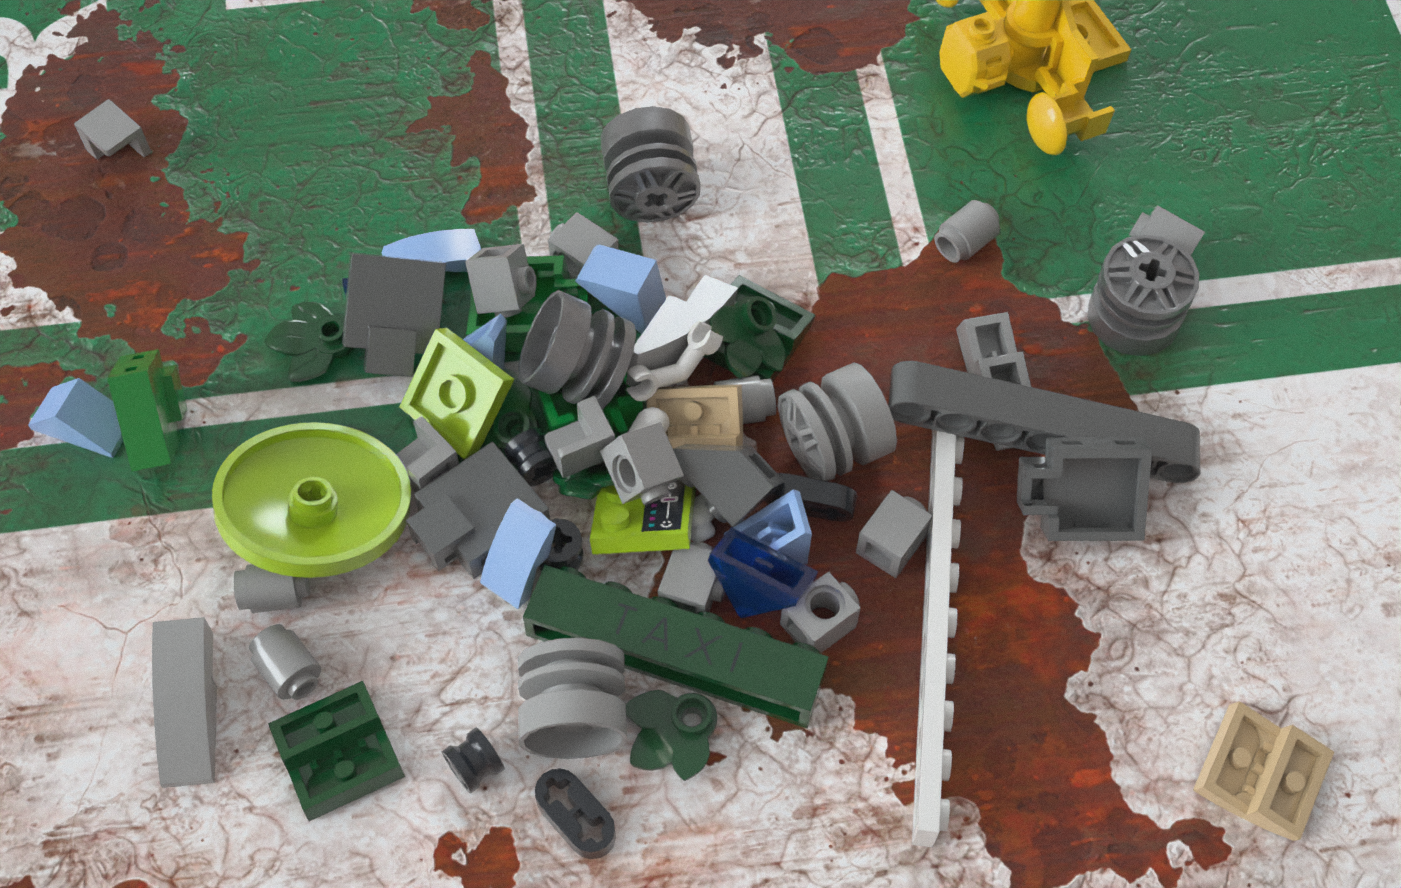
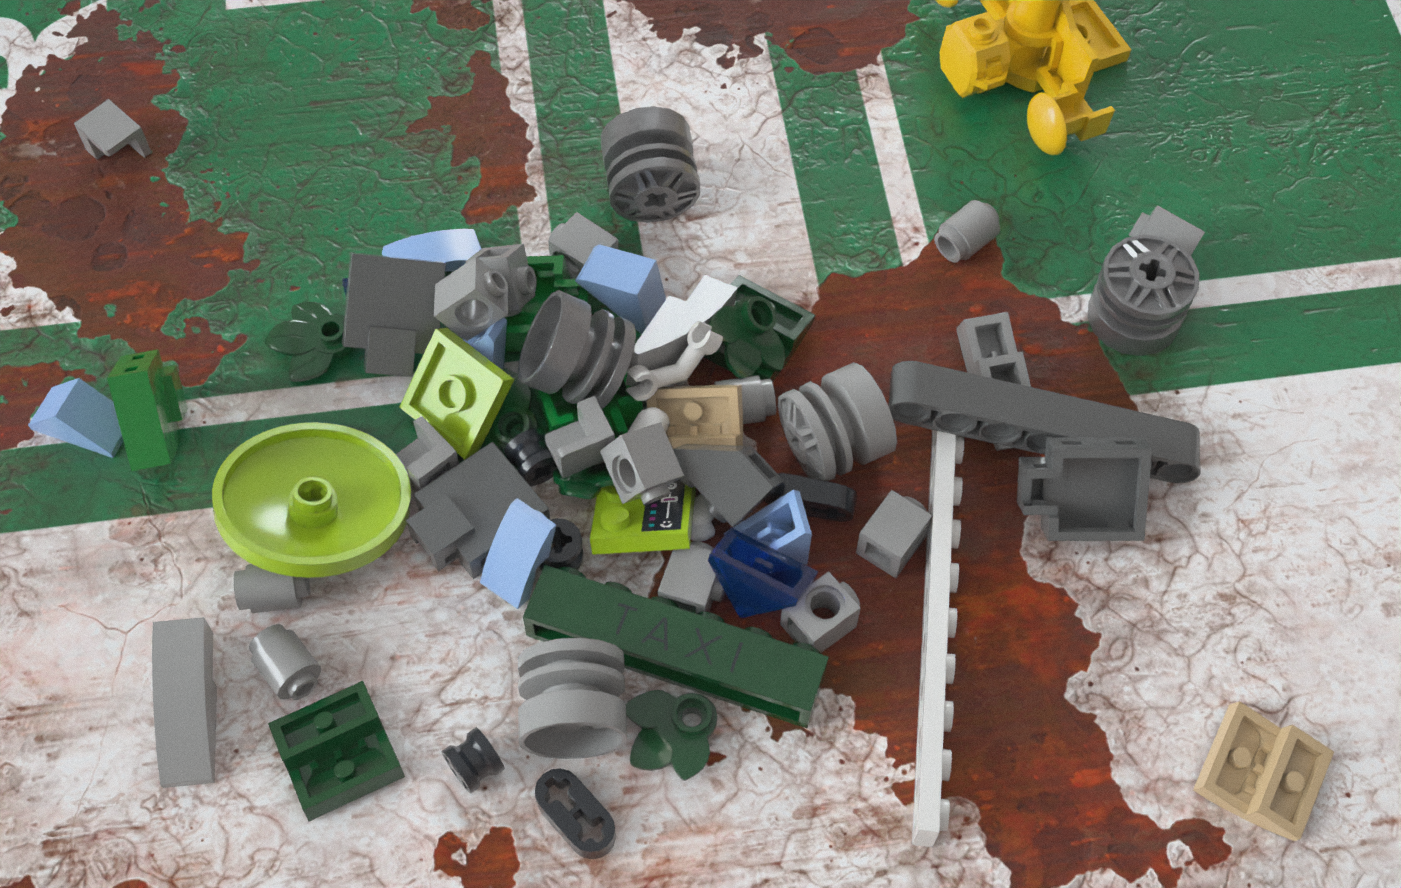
none -> light grey brick [434,257,508,341]

